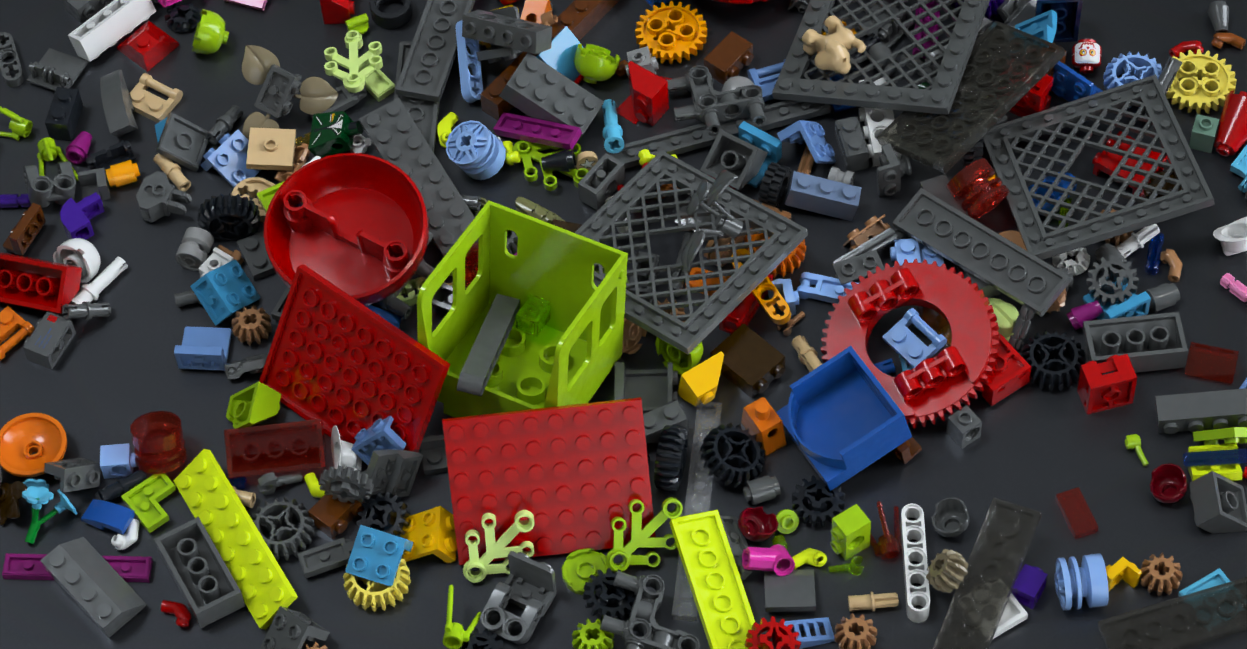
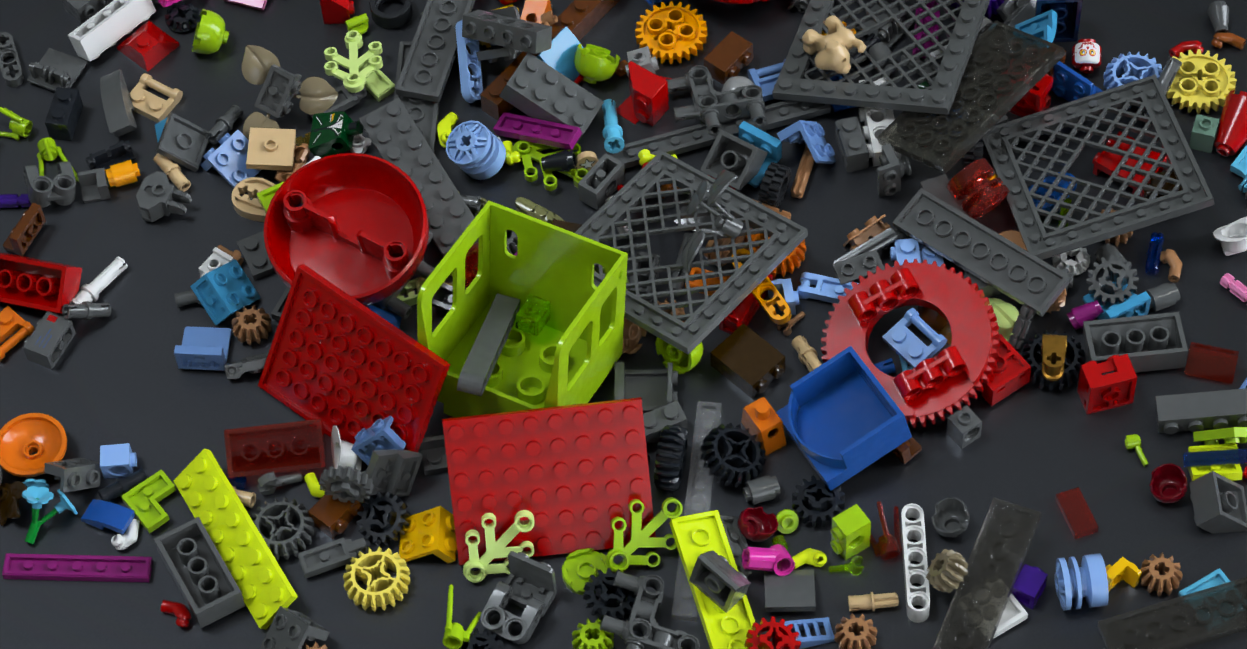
dark grey slope [40,537,147,638] -> none
white cylinder [53,238,101,286] -> none
dark purple brick [60,192,105,240] -> none
magenta cone [65,131,92,164] -> none
clear red wheel [130,411,187,474] -> none
light grey wheel [175,227,214,271] -> none
black gear [197,193,261,242] -> none
lime slope [226,381,281,432] -> none
dark azure bracket [345,525,414,587] -> none
yellow slope [678,351,724,407] -> none
sand blue brick [785,171,861,221] -> none
light grey wheel [828,166,855,185] -> none
white axle [1116,224,1160,258] -> none
none -> dark grey slope [689,550,751,613]
none -> pearl gold piece [1041,334,1067,381]

